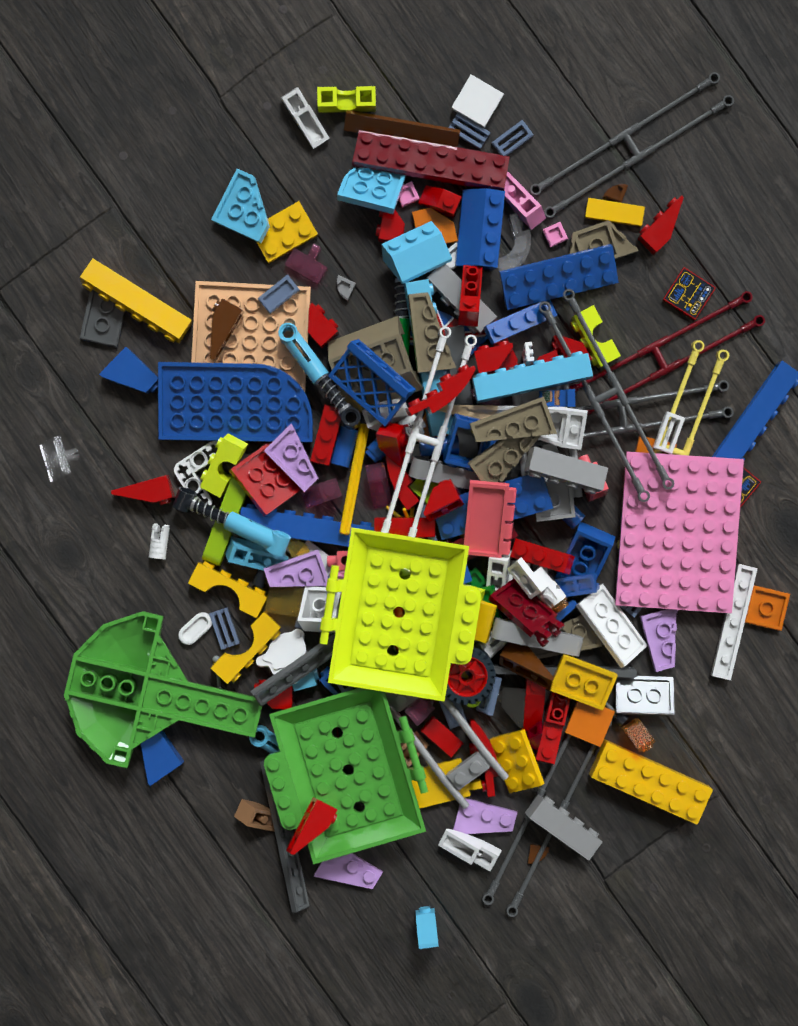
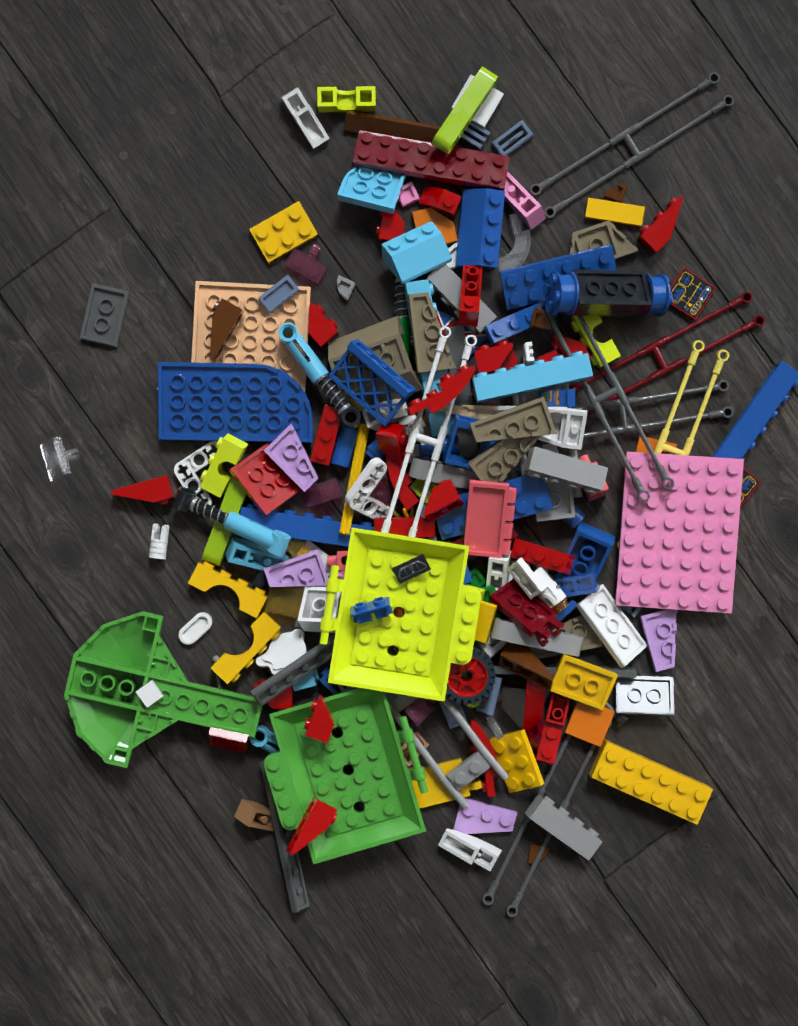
yellow brick [80,258,192,343] -> none
blue slope [99,347,158,394] -> none
blue slope [141,730,184,786] -> none
sand blue tile [209,607,240,650] -> none
medium azure plate [211,169,270,244] -> none
lavender wing [314,853,383,889] -> none
medium azure slope [415,906,439,949] -> none
red slope [420,716,463,758] -> none
bright pink tile [542,222,568,248] -> none
clear orange slope [621,717,656,752] -> none
white tile [653,411,685,454] -> none
white plate [711,564,758,680] -> none
orange tile [745,585,790,631] -> none
none -> white tile [136,680,164,707]
none -> red tile [209,727,248,753]
none -> red slope [303,695,335,743]
none -> white beam [345,458,389,519]
none -> blue hinge [351,597,393,624]
none -> black sticker [392,554,431,584]
none -> lime beam [431,67,499,154]
none -> clear tile [486,715,504,740]
none -> reddish brown tile [530,307,551,330]
none -> black brick [543,270,673,317]

